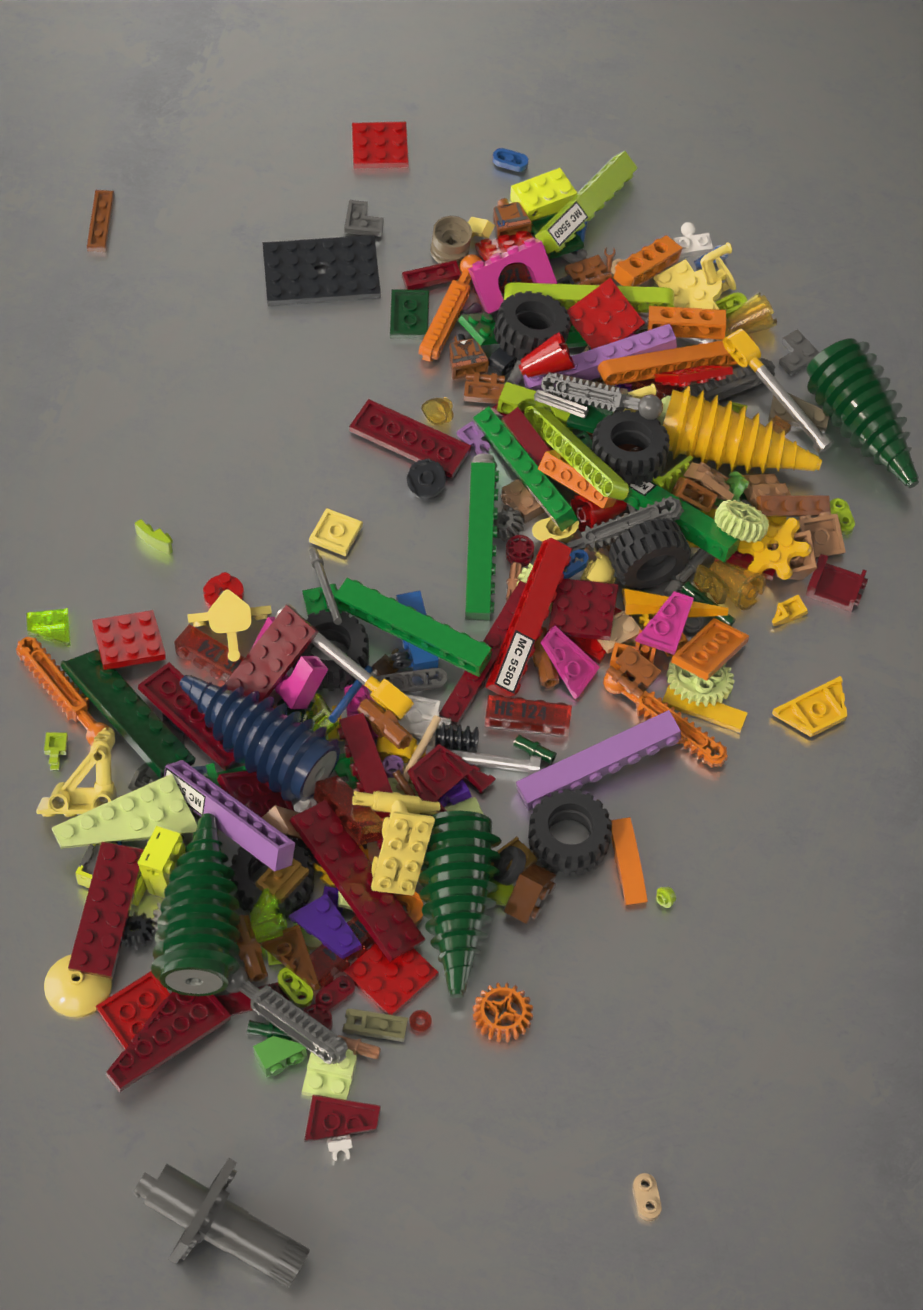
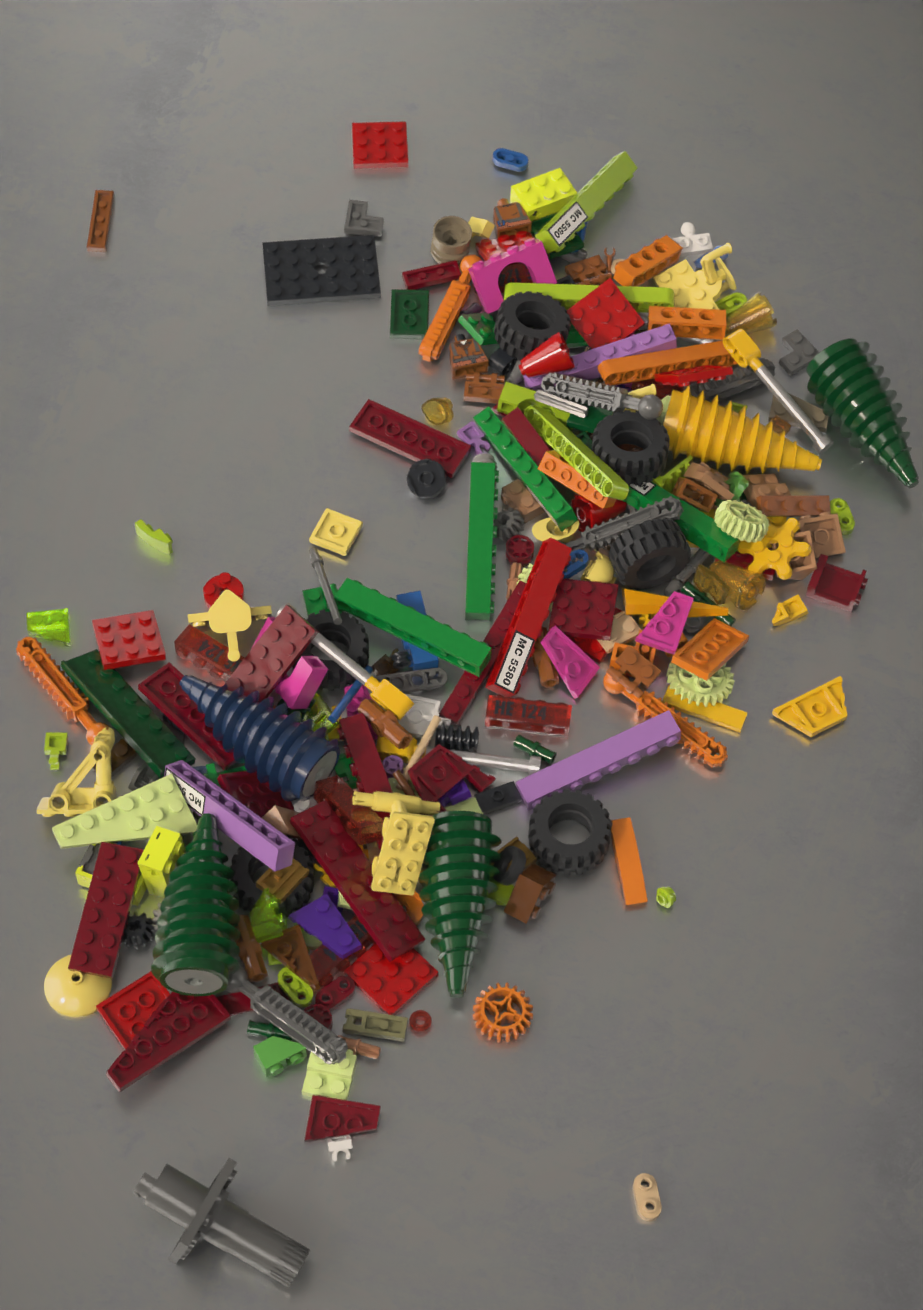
none -> dark brown plate [91,739,137,778]
none -> black plate [474,781,522,815]

